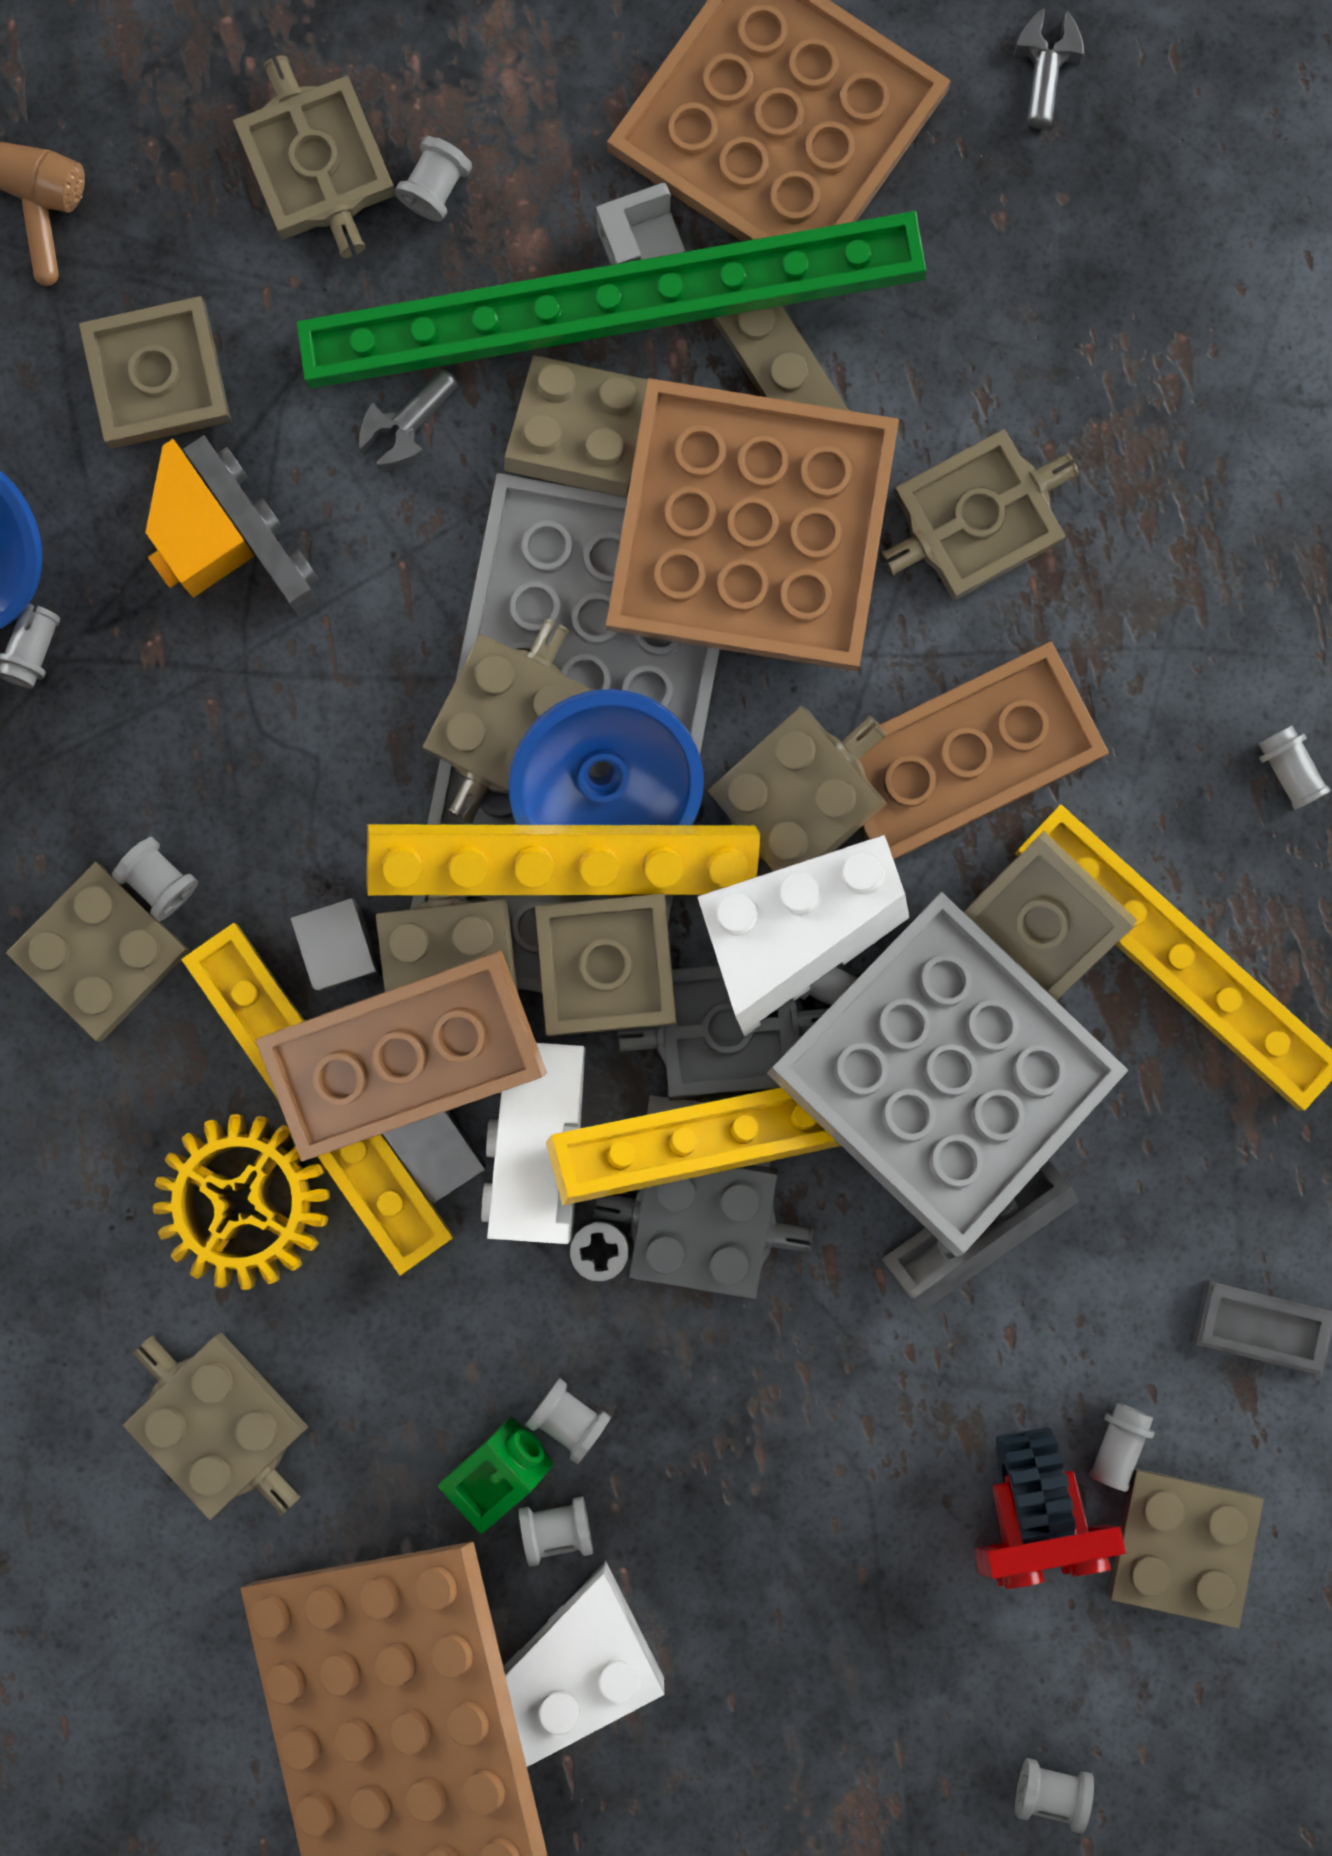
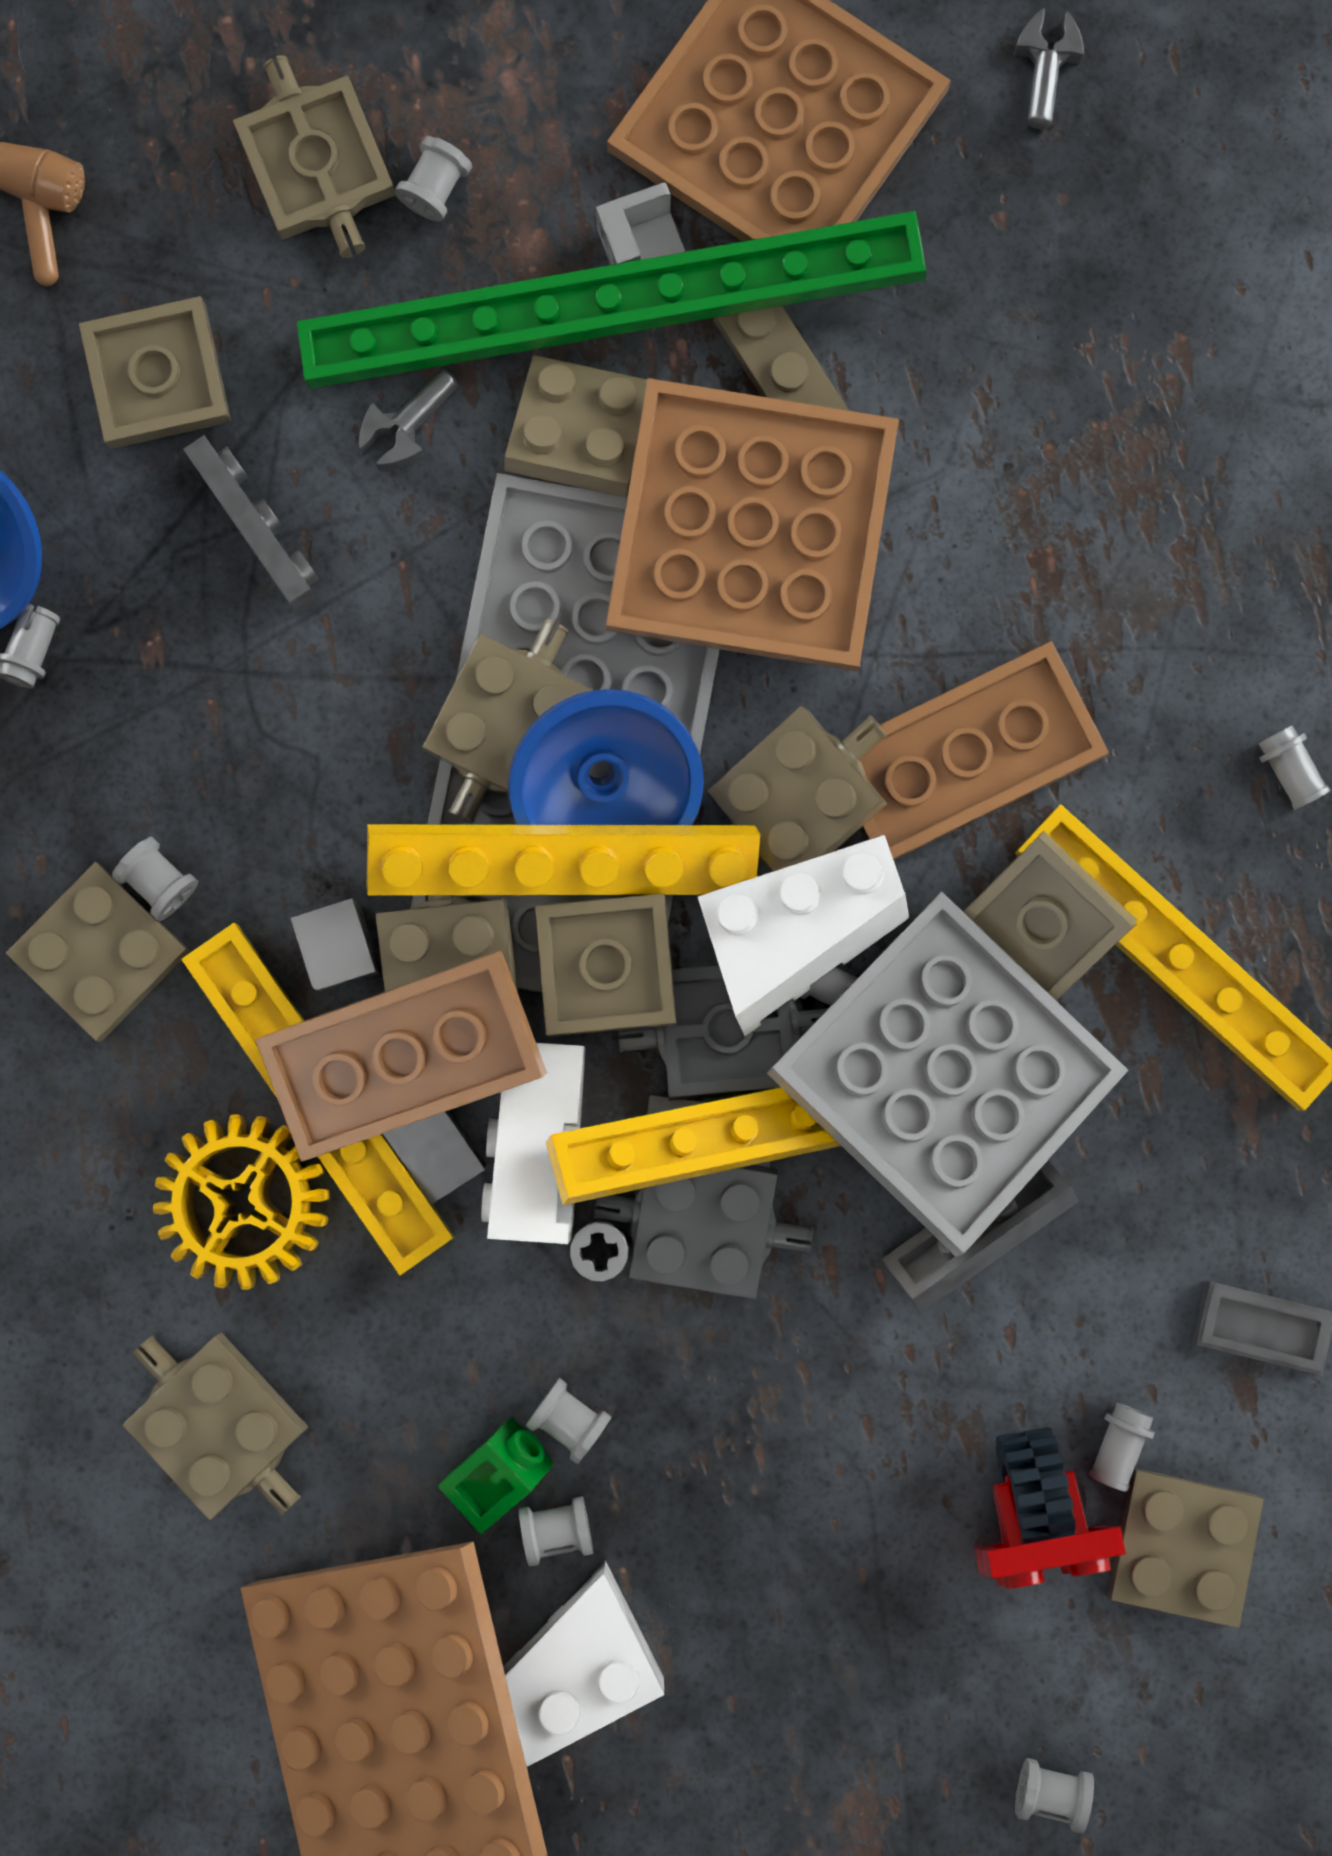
light orange slope [145,439,255,598] -> none
dark tan plate [880,429,1079,601] -> none

